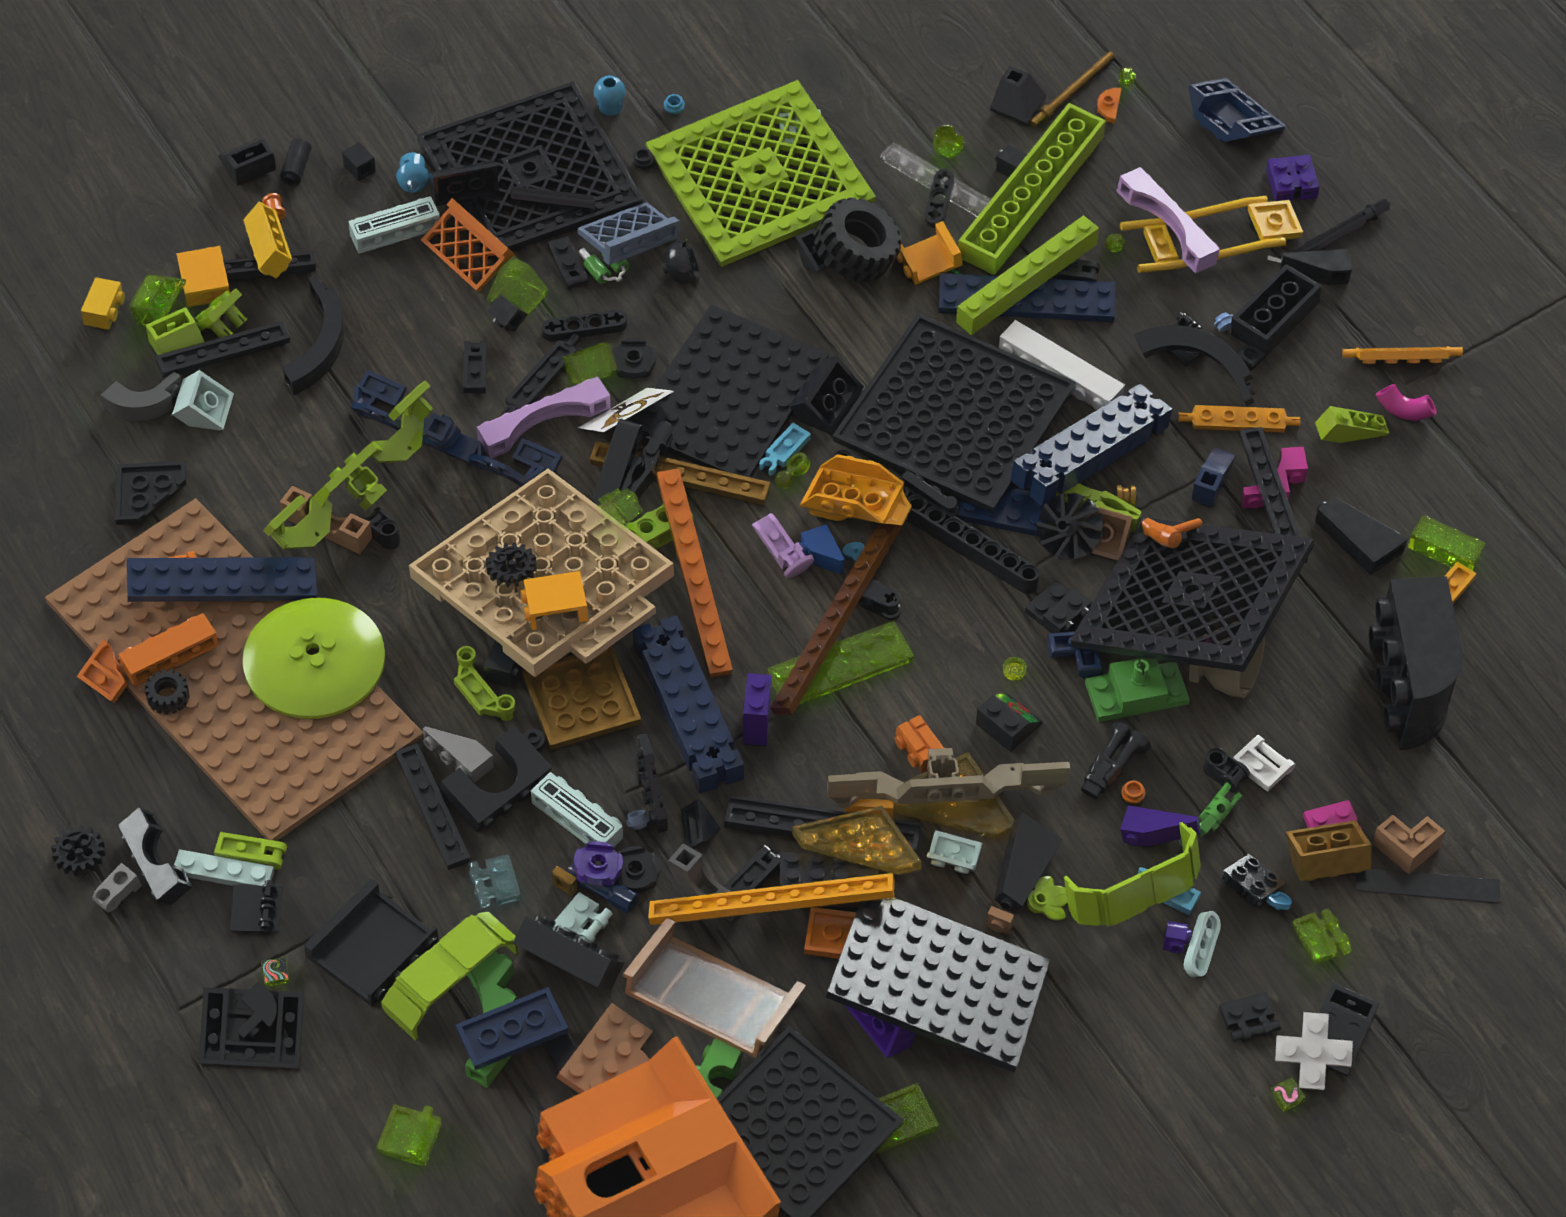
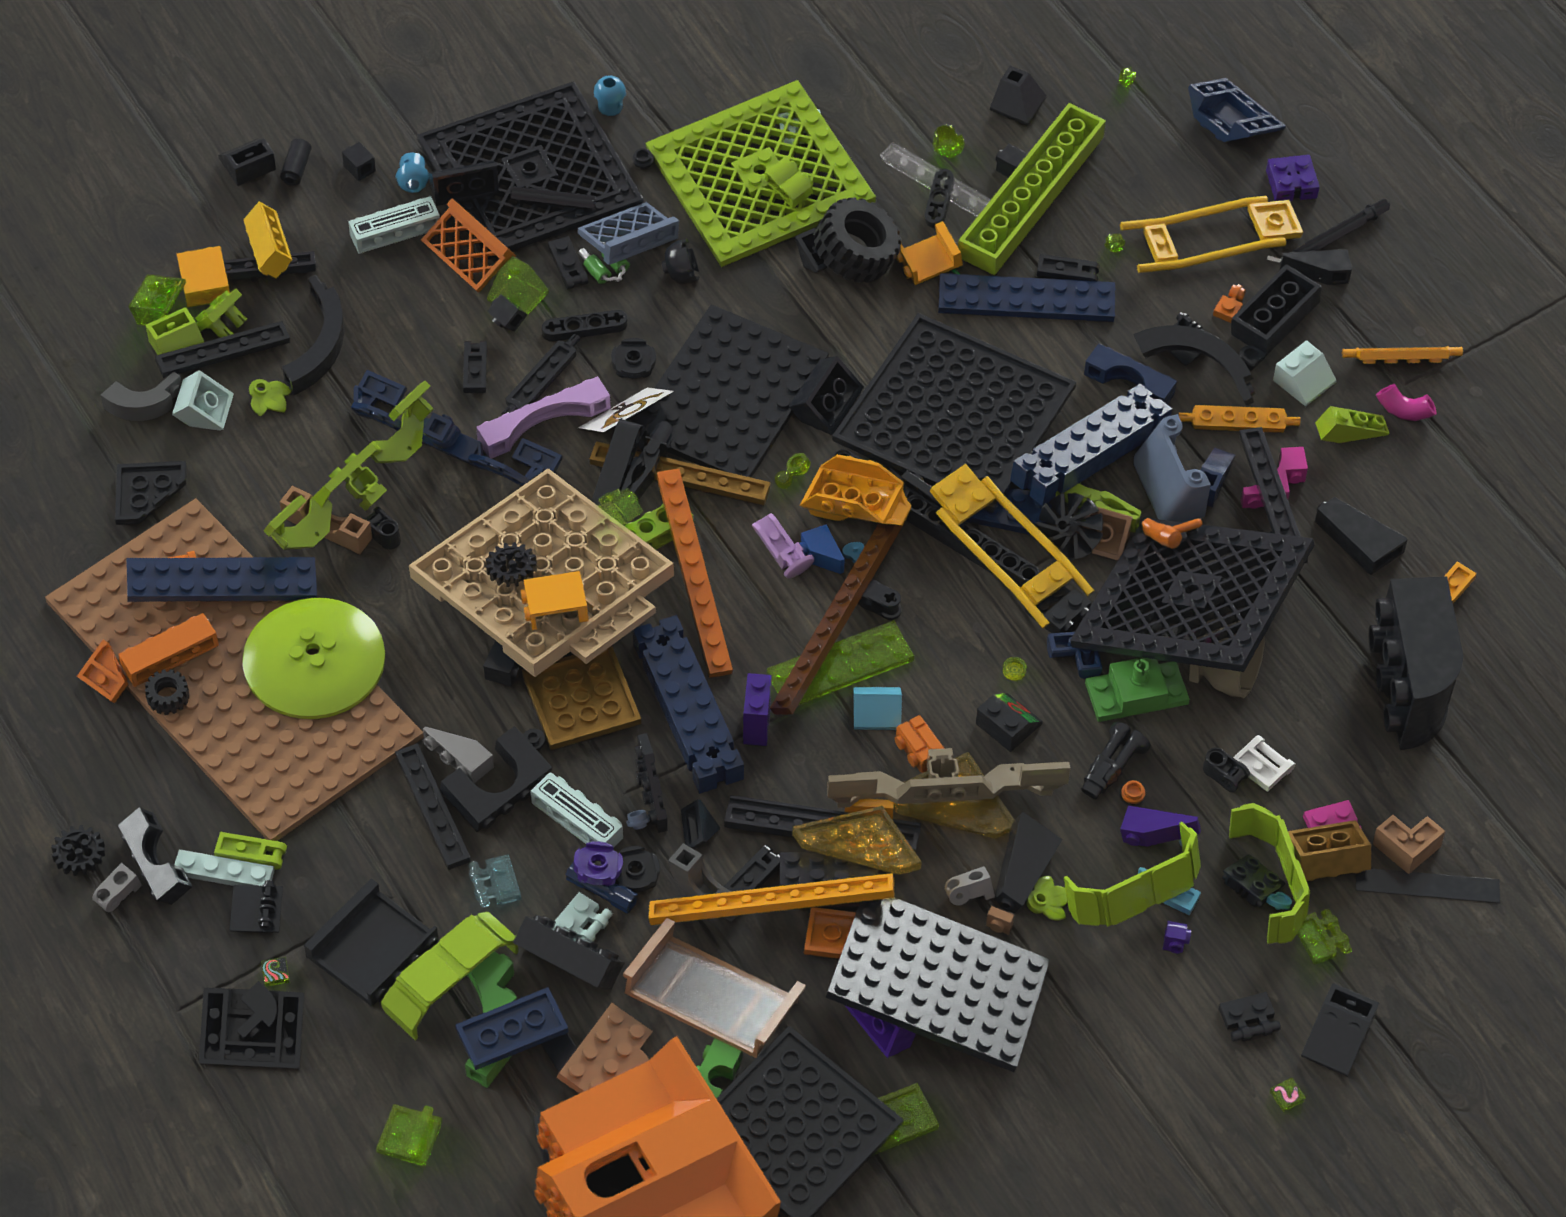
yellow brick [81,277,125,330] -> none
orange bush [262,193,286,221] -> none
lime plate [453,646,516,721] -> none
pearl gold tile [552,866,577,896] -> none
clear neon green brick [562,342,617,384] -> none
dark azure plate [664,94,685,114] -> none
medium azure plate [759,423,811,476] -> none
light aqua bracket [926,830,982,874] -> none
lime brick [956,215,1099,336] -> none
white brick [999,320,1125,410] -> none
pearl gold bar [1030,51,1115,127] -> none
orange plate [1097,88,1121,124] -> none
pearl gold wheel [1115,485,1136,507] -> none
lavender arch [1117,167,1220,273] -> none
light aqua plate [1184,911,1221,978] -> none
bright green hinge [1199,782,1242,837] -> none
light blue plate [1214,312,1234,332] -> none
white plate [1275,1012,1353,1090] -> none
clear neon green brick [1408,515,1486,571] -> none
none -> lime plate [249,379,291,416]
none -> lime brick [765,157,813,208]
none -> medium azure slope [853,687,902,730]
none -> yellow plate [930,464,1095,628]
none -> light grey leg [945,866,995,905]
none -> dark blue arch [1084,343,1177,405]
none -> sand blue windscreen [1133,414,1211,522]
none -> orange plate [1213,284,1246,323]
none -> lime windscreen [1229,803,1310,944]
none -> light aqua slope [1273,340,1336,406]

